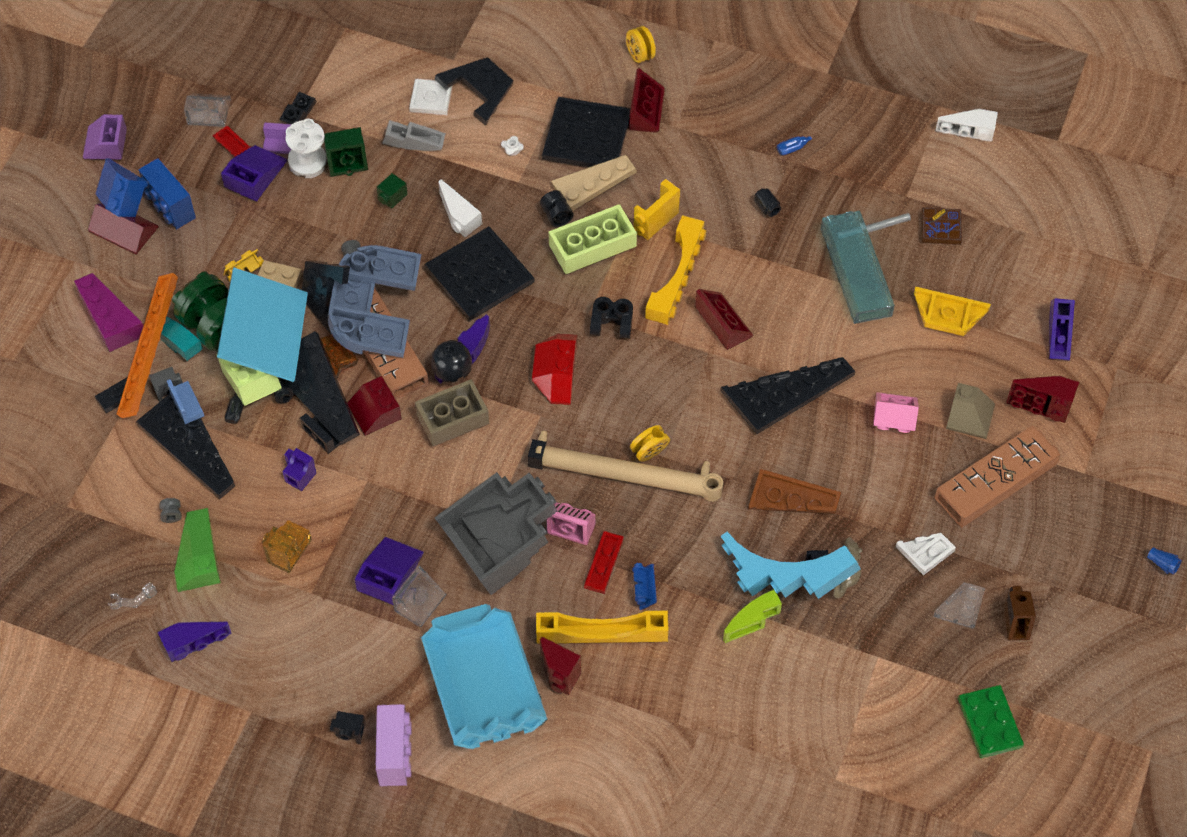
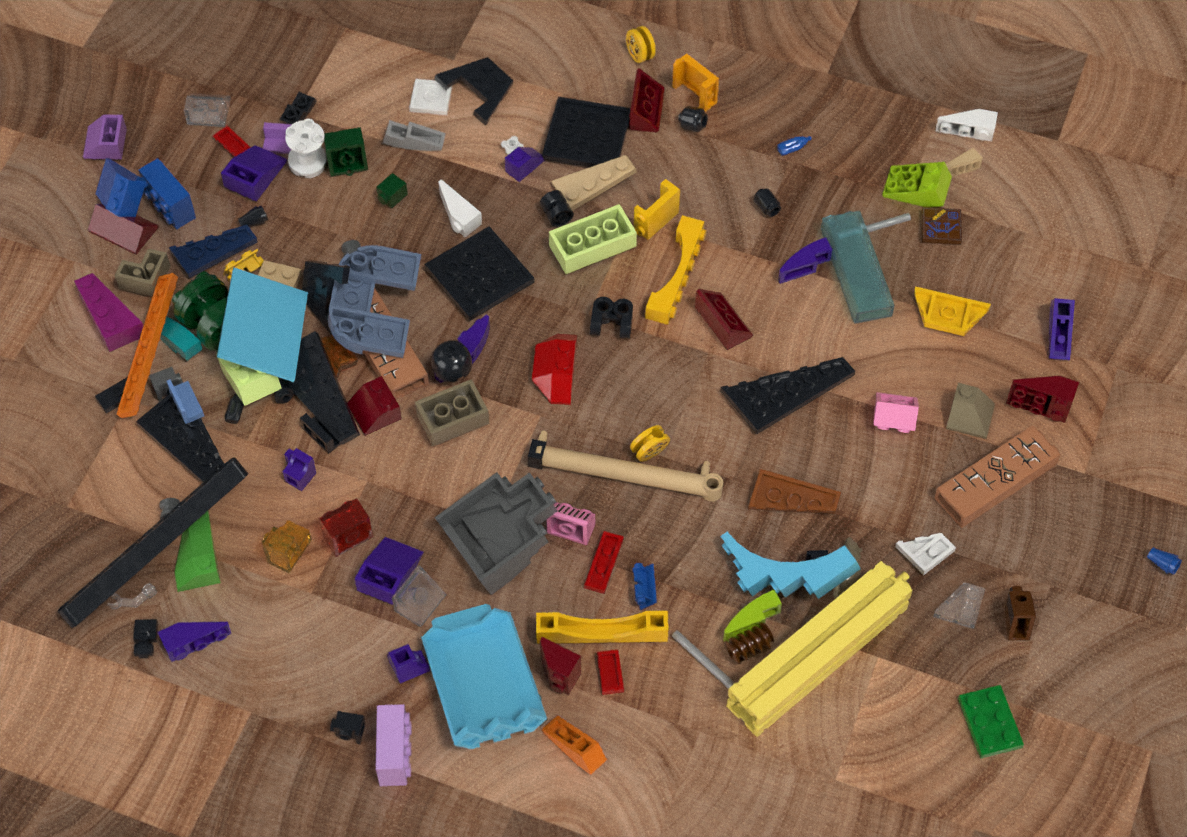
none -> black beam [57,457,248,628]
none -> dark tan brick [115,248,171,297]
none -> black plate [133,619,158,659]
none -> dark blue wing [169,225,258,278]
none -> black cone [238,205,268,227]
none -> clear red brick [319,498,373,557]
none -> dark purple brick [387,644,430,683]
none -> dark purple slope [505,147,545,182]
none -> orange slope [541,715,607,774]
none -> red tile [597,649,624,695]
none -> light orange panel [672,53,719,112]
none -> light grey bar [672,630,735,689]
none -> black head [678,106,708,132]
none -> reddish brown piece [725,622,774,665]
none -> light yellow brick [727,561,912,737]
none -> dark purple slope [778,237,832,284]
none -> lime slope [882,162,952,207]
none -> tan slope [946,148,983,177]

